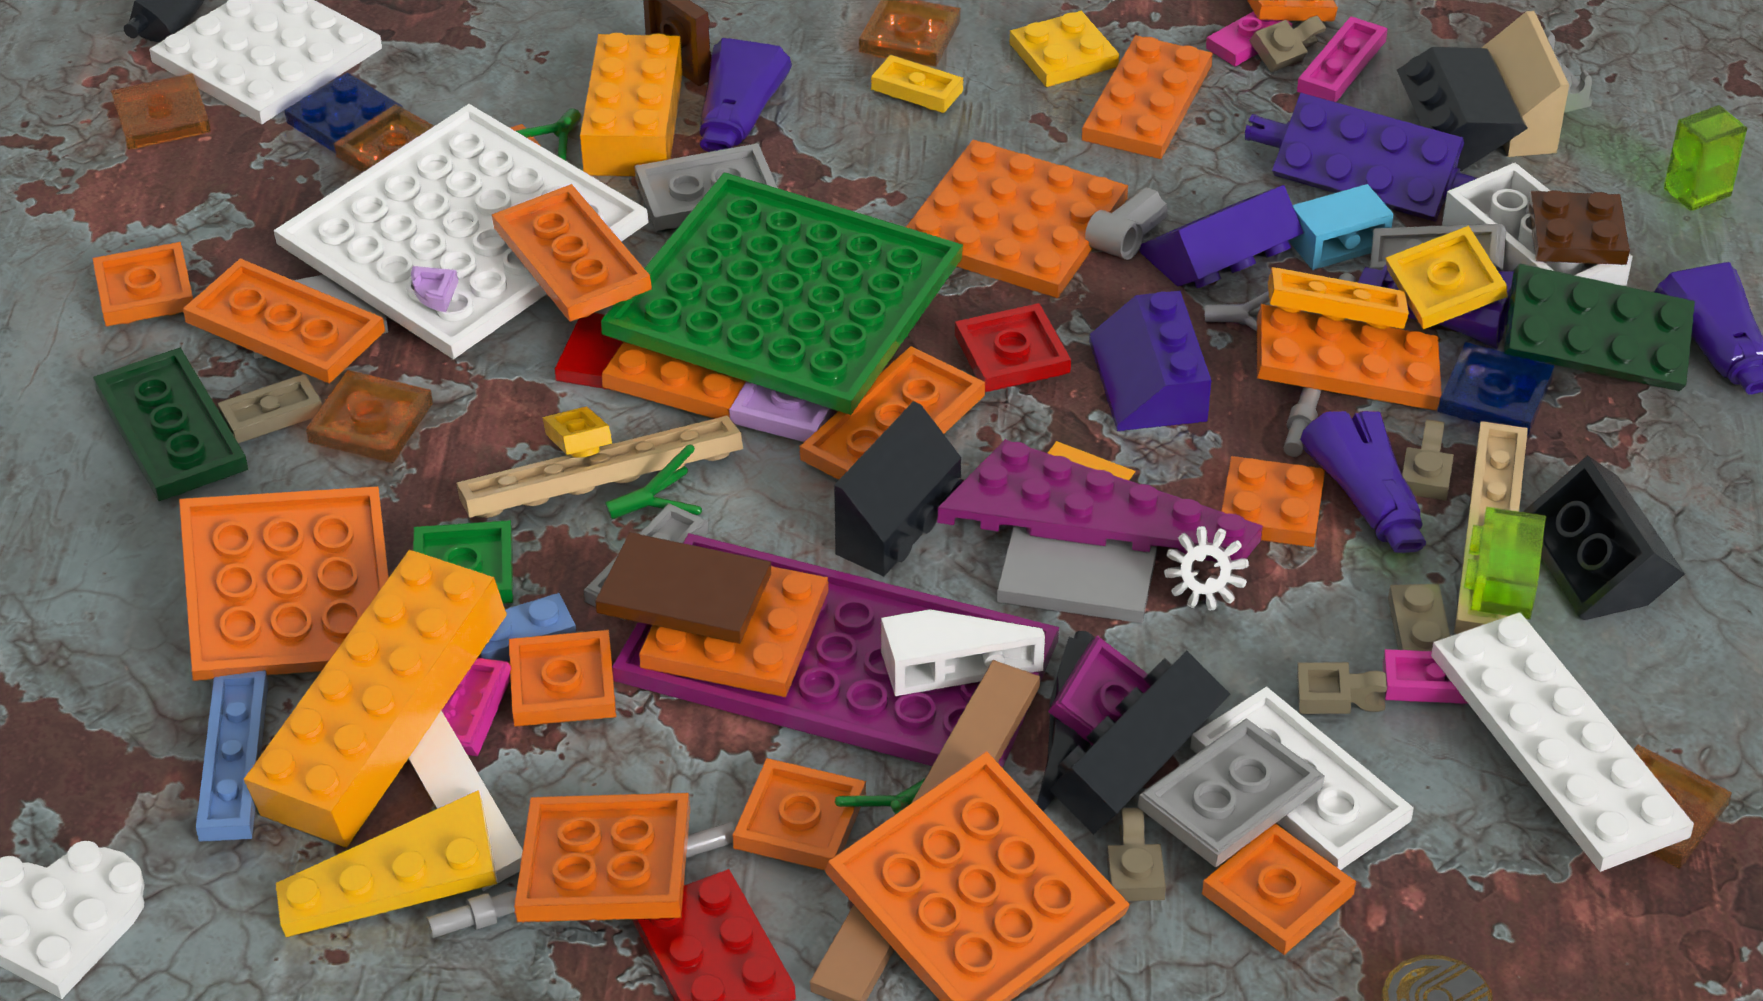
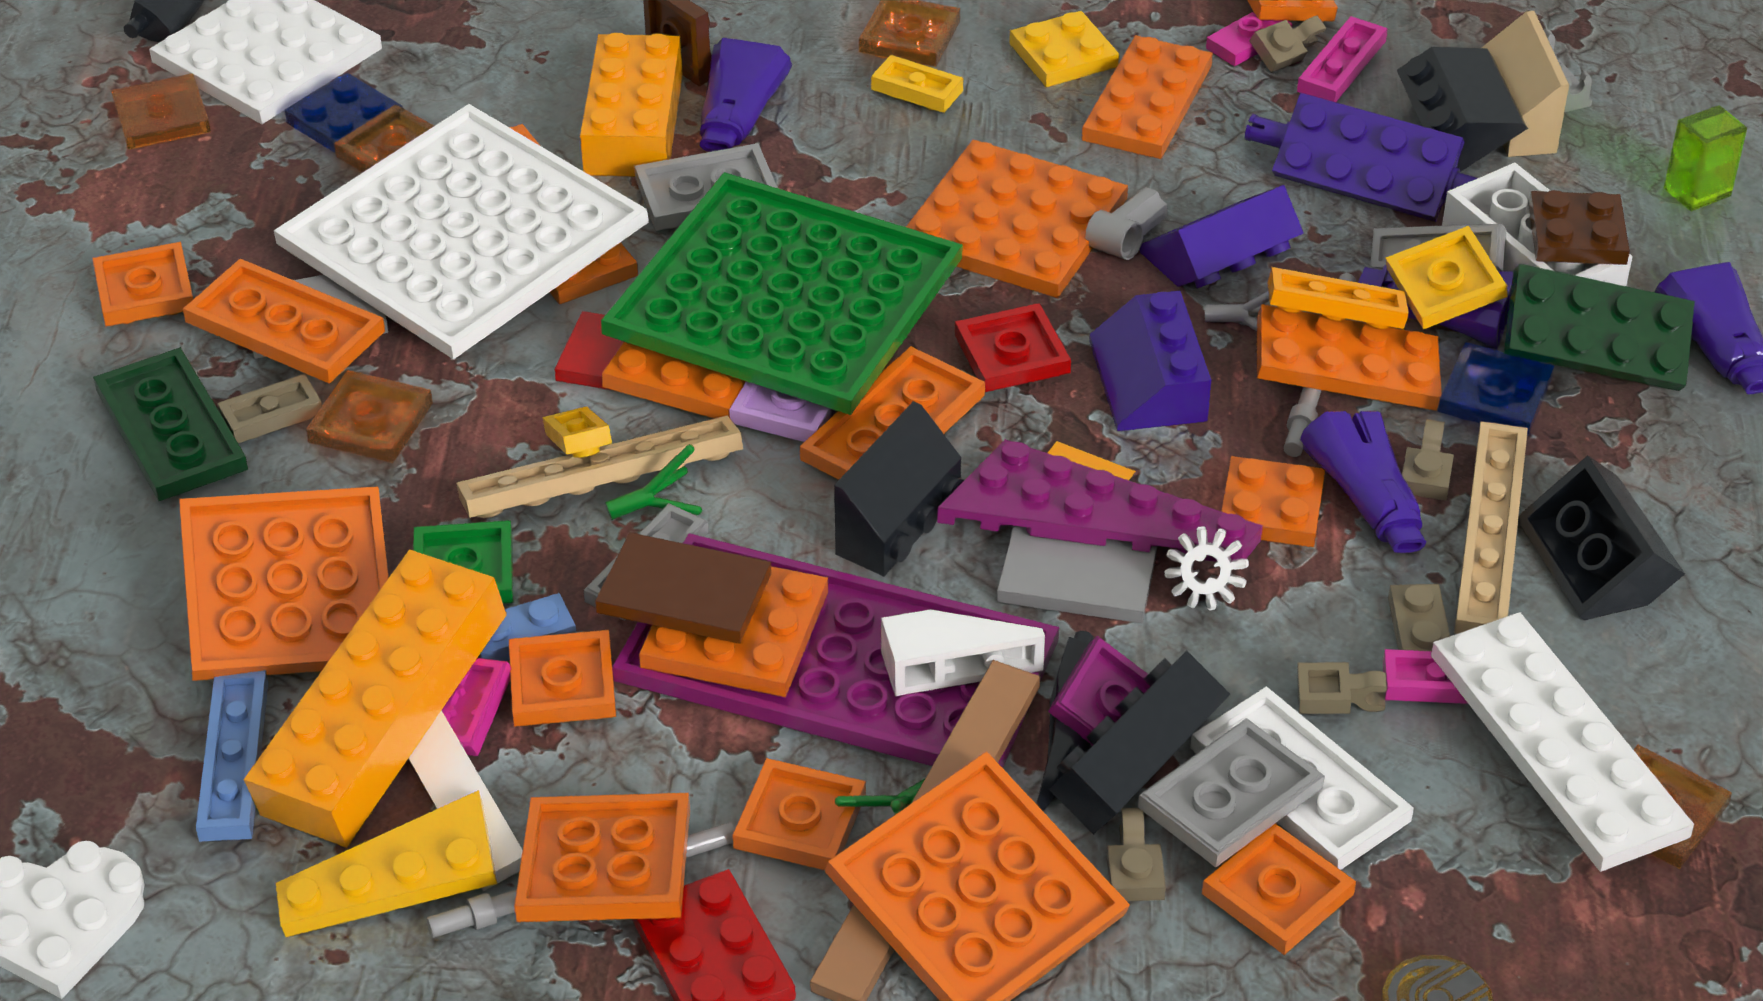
lavender tile [411,266,458,312] -> none
orange plate [492,184,652,322] -> none
green plant [516,108,581,161] -> none
medium azure brick [1288,184,1394,270] -> none
clear neon green brick [1464,507,1546,620] -> none

